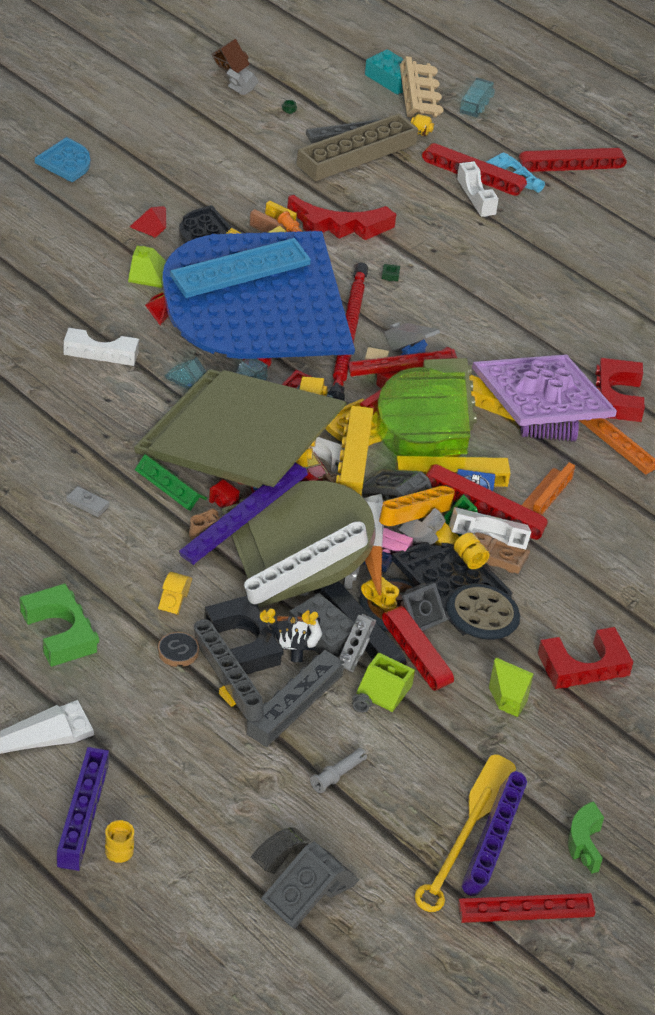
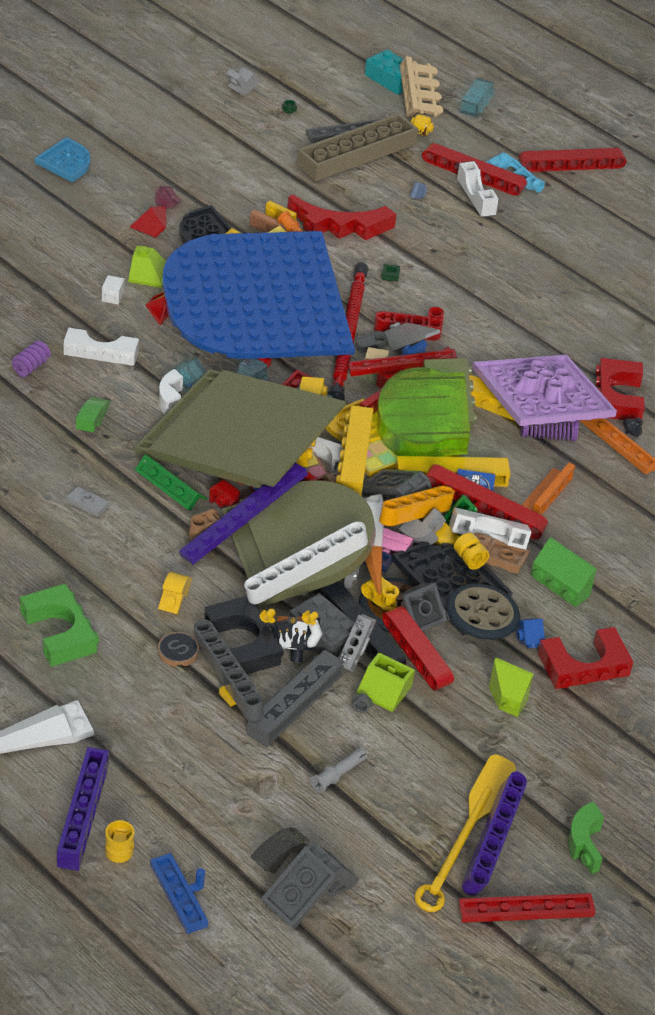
dark azure plate [170,238,311,298] -> none
reddish brown wedge [211,39,250,73] -> none
none -> medium lavender piece [12,341,51,377]
none -> bright green slope [76,397,110,433]
none -> white brick [102,275,125,305]
none -> blue plate [150,853,209,934]
none -> clear pink cap [155,186,182,209]
none -> white brick [159,369,183,415]
none -> dark grey piece [355,331,388,353]
none -> tile [365,439,397,477]
none -> red beam [374,307,444,341]
none -> sand blue plate [410,181,427,199]
none -> blue brick [516,618,545,648]
none -> bright green slope [531,538,597,607]
none -> black piece [623,417,643,437]

